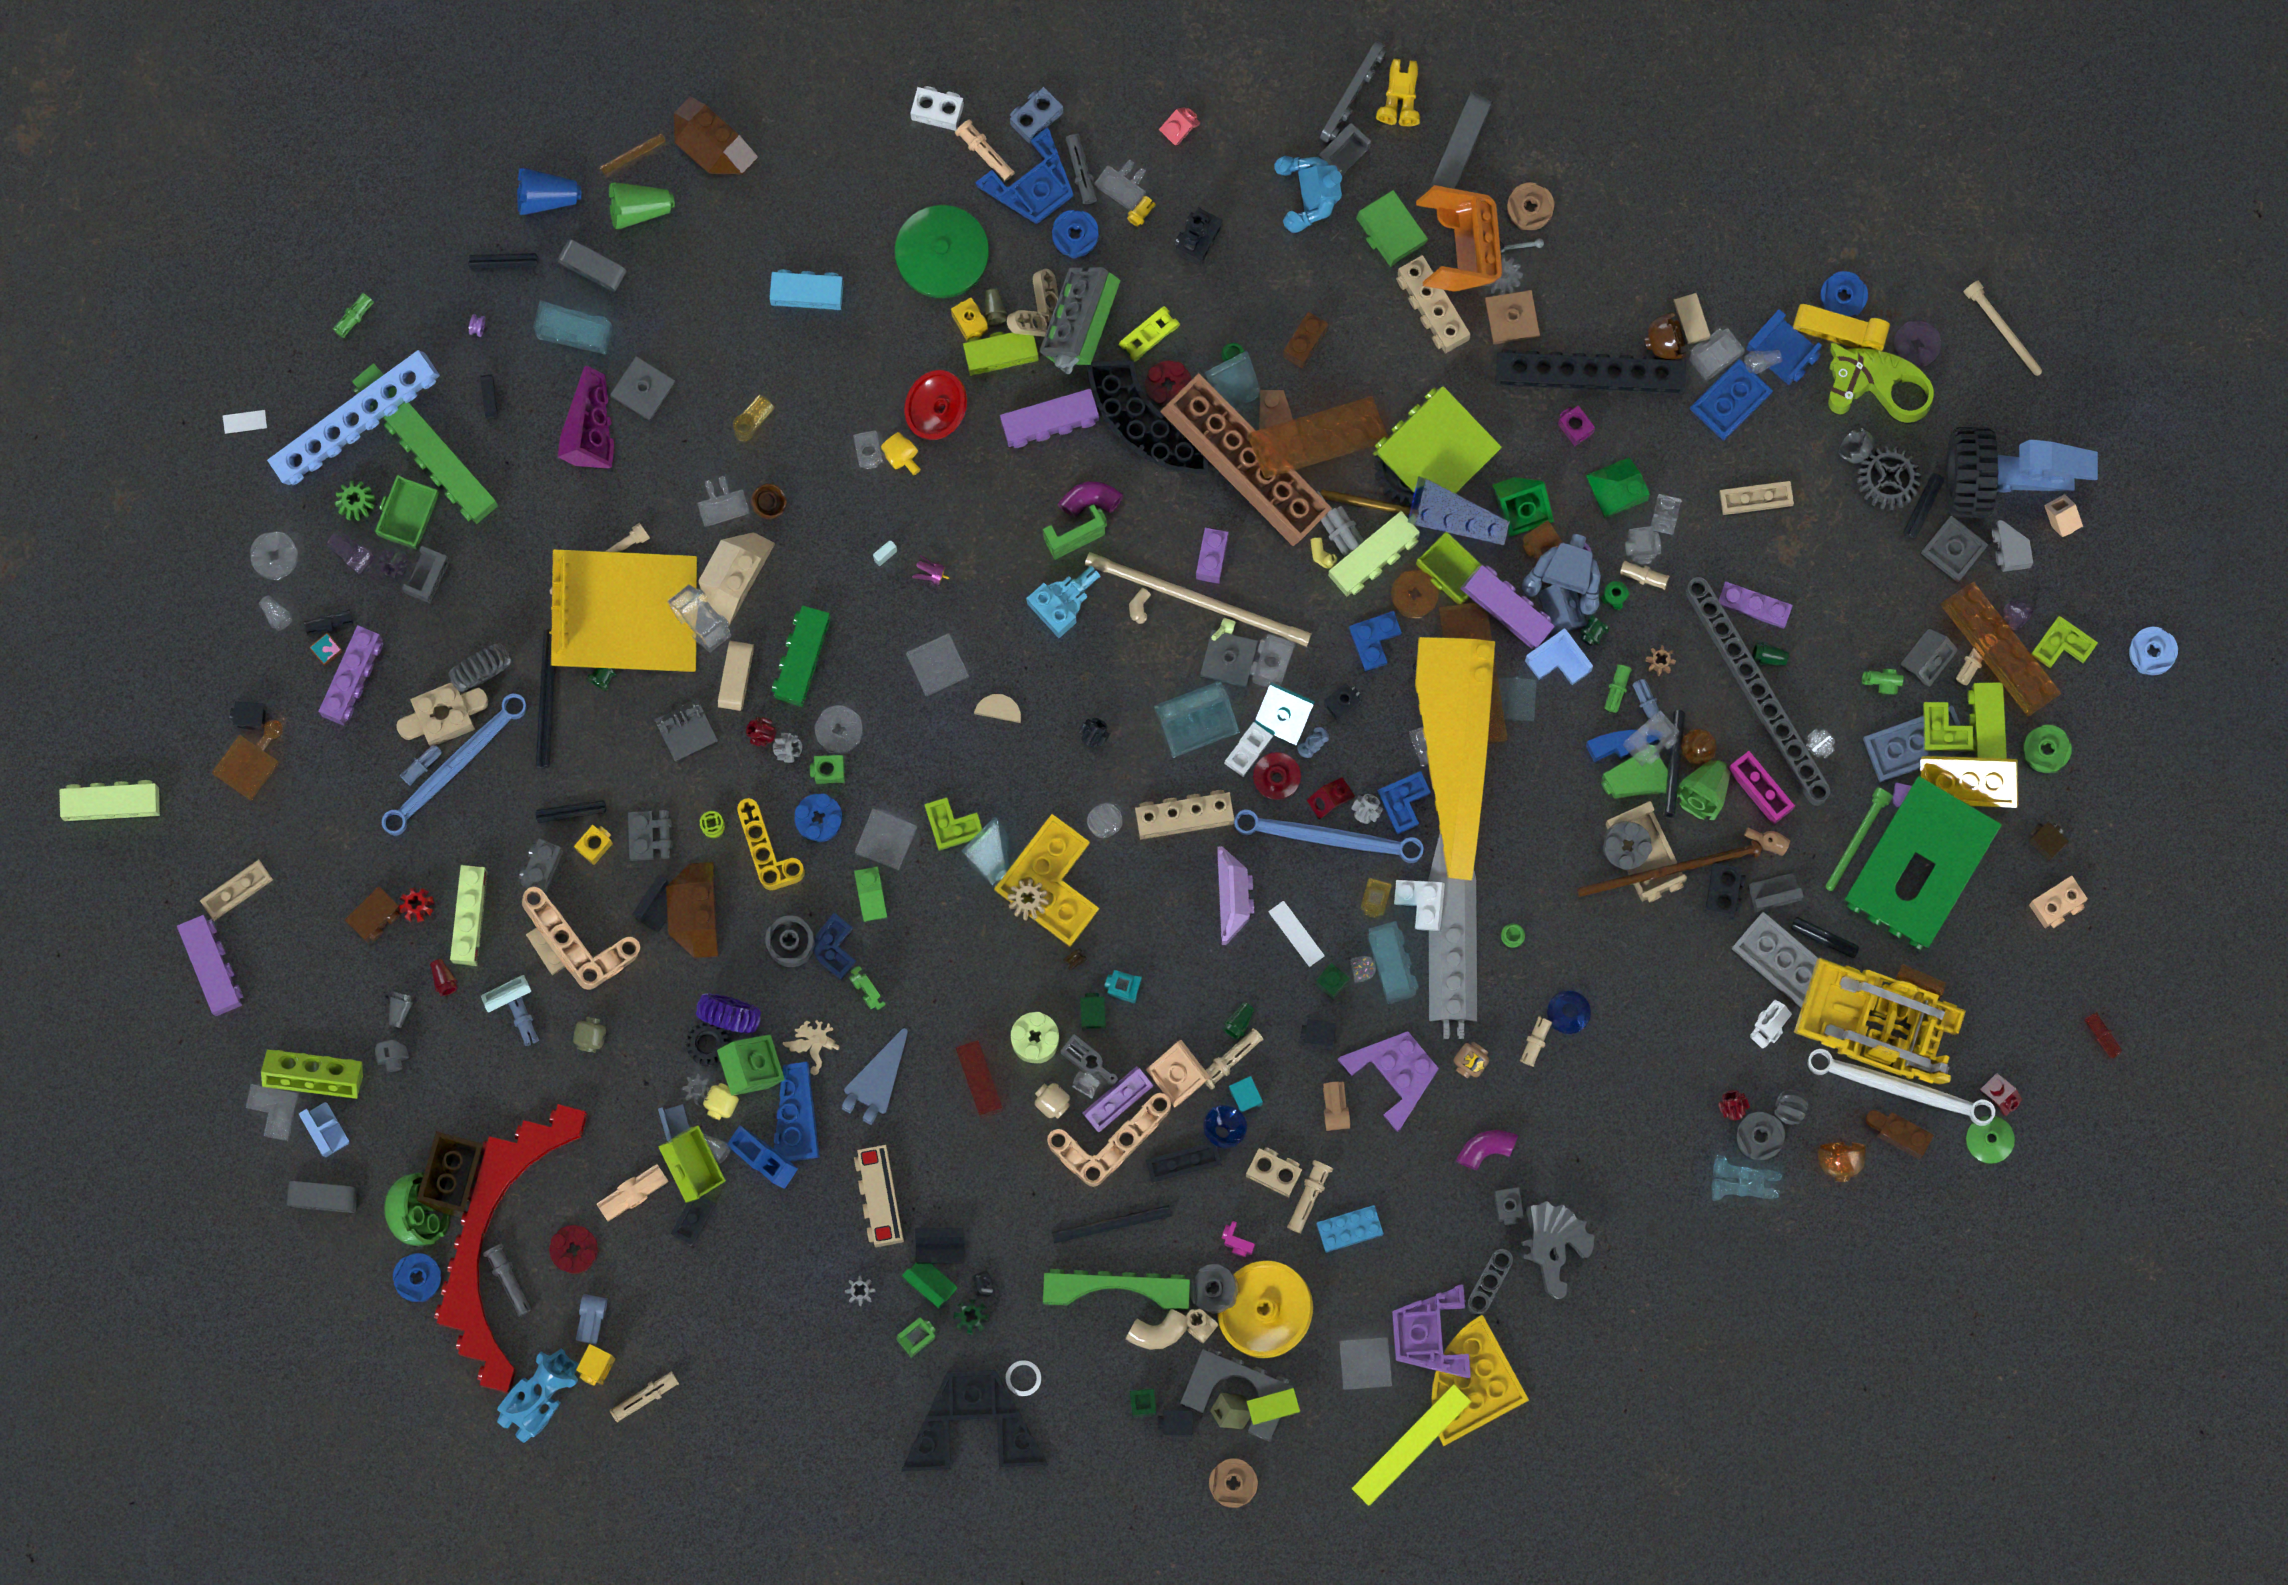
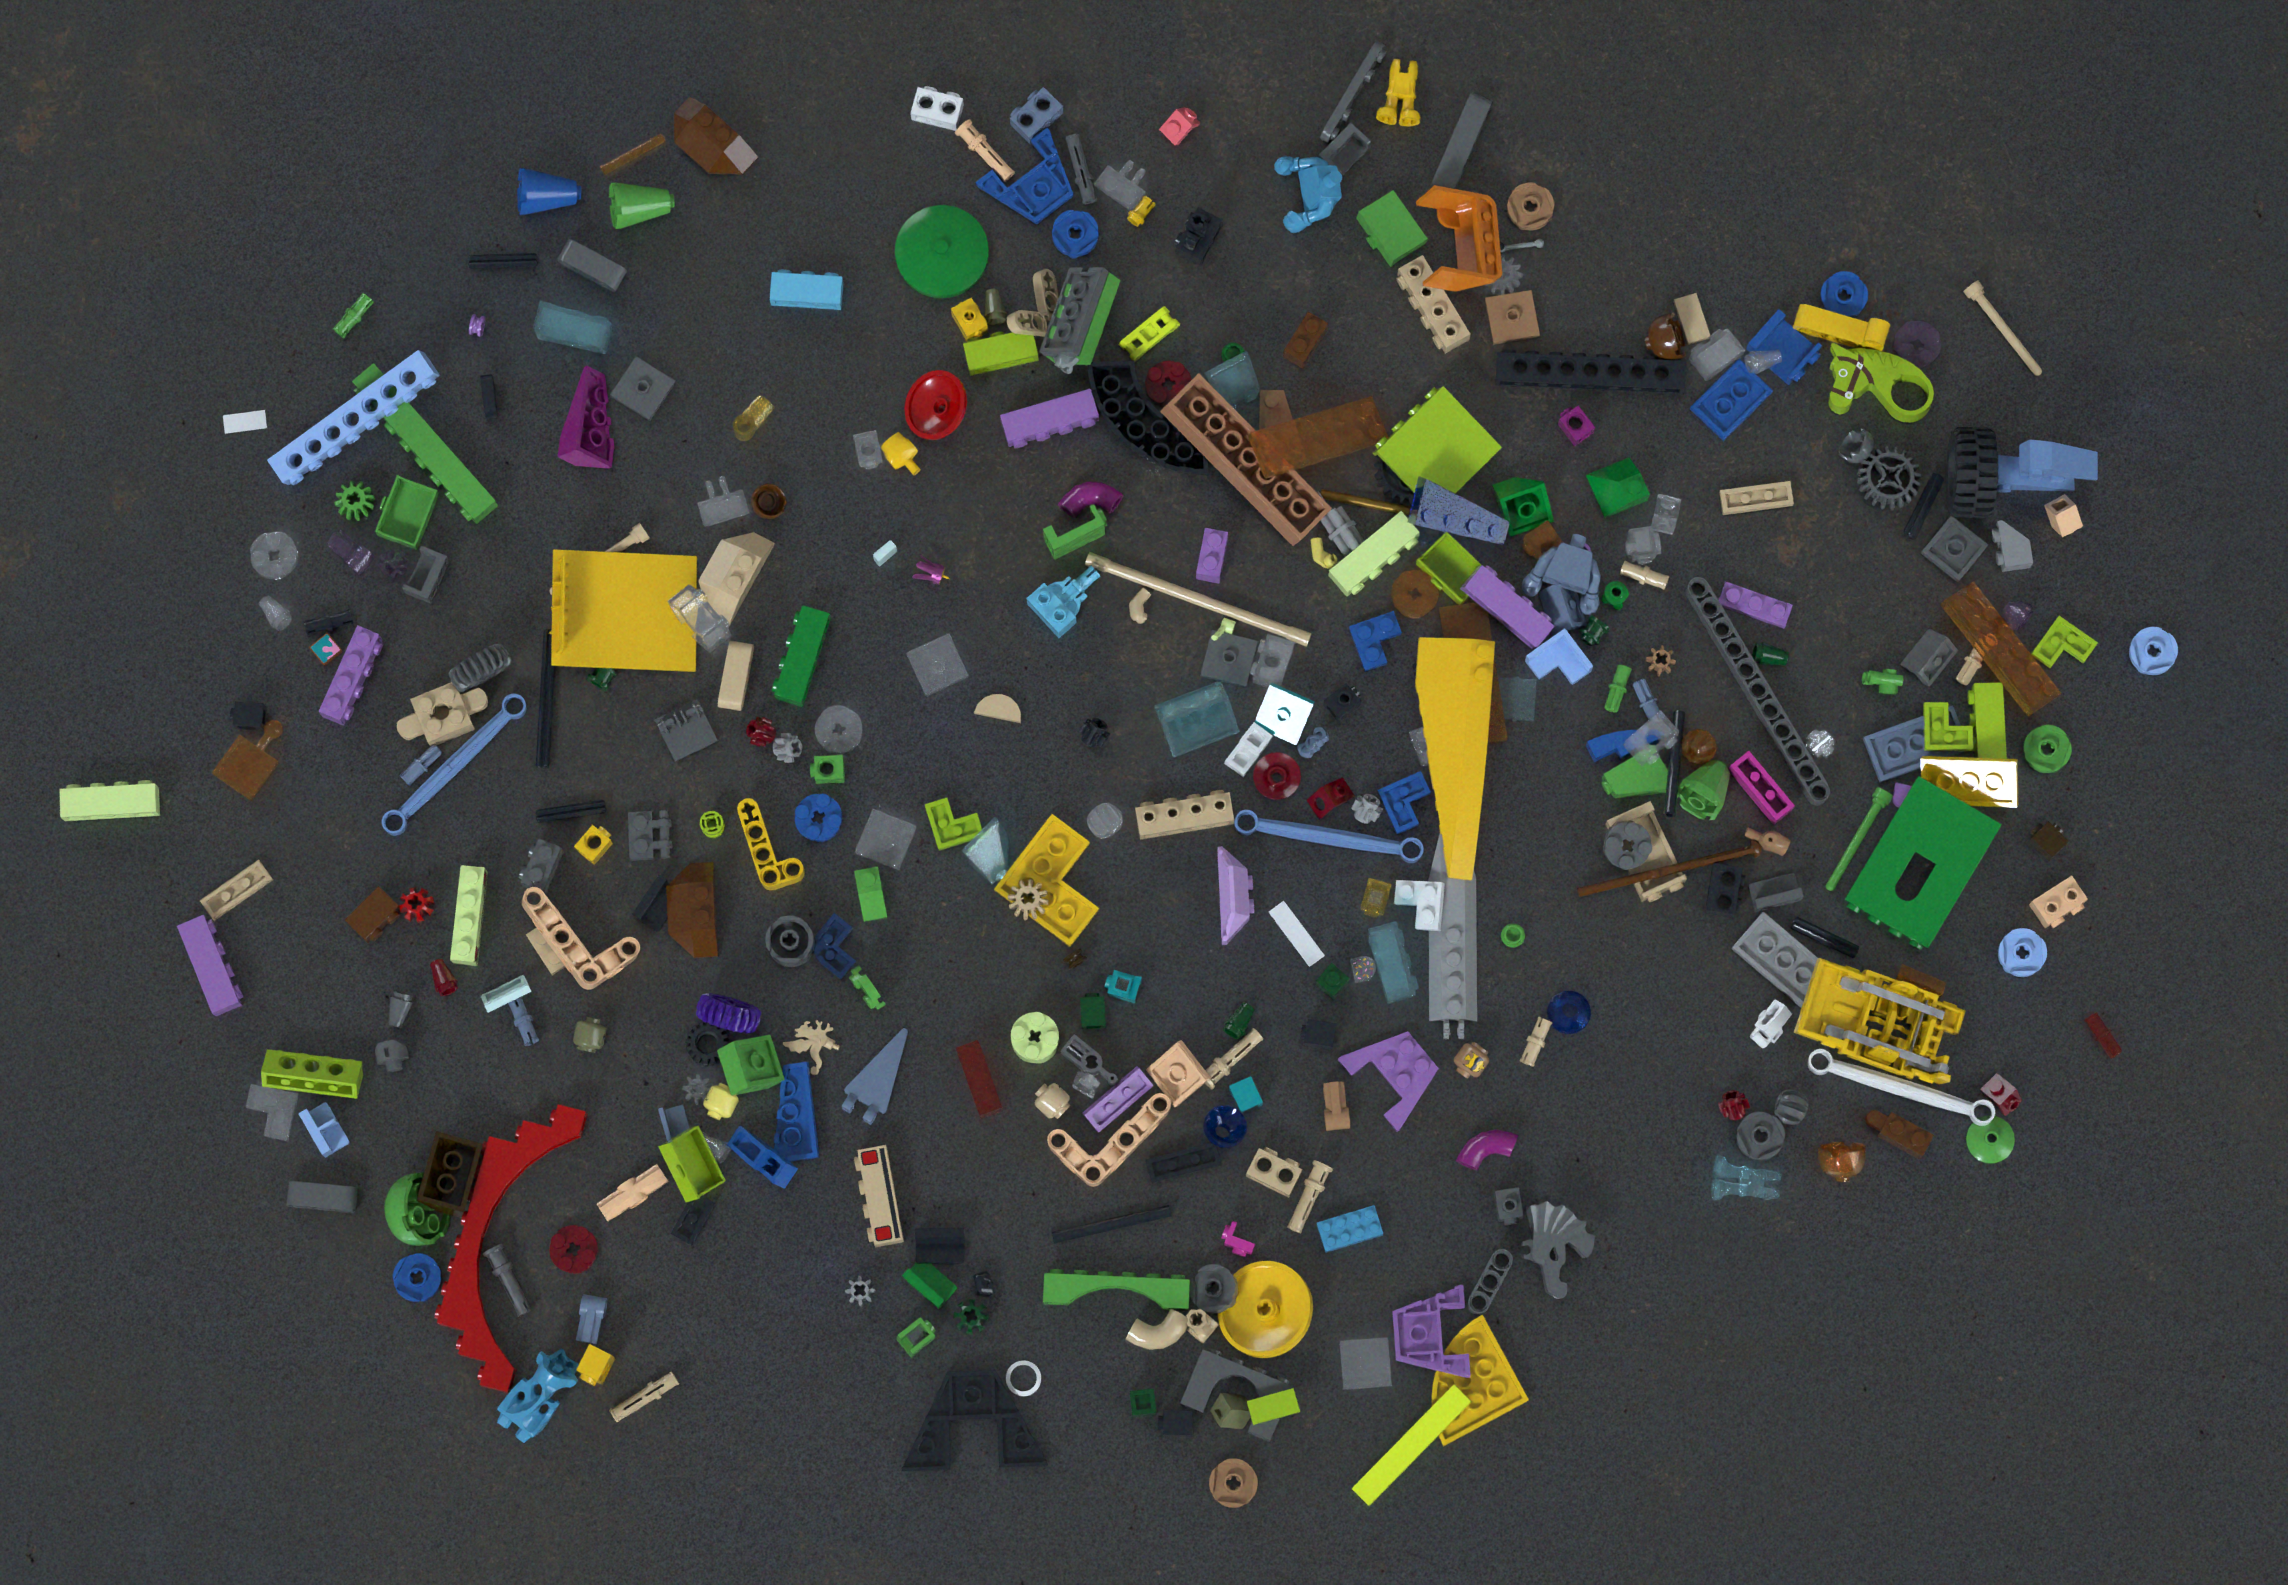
none -> light blue plate [1998,928,2047,977]

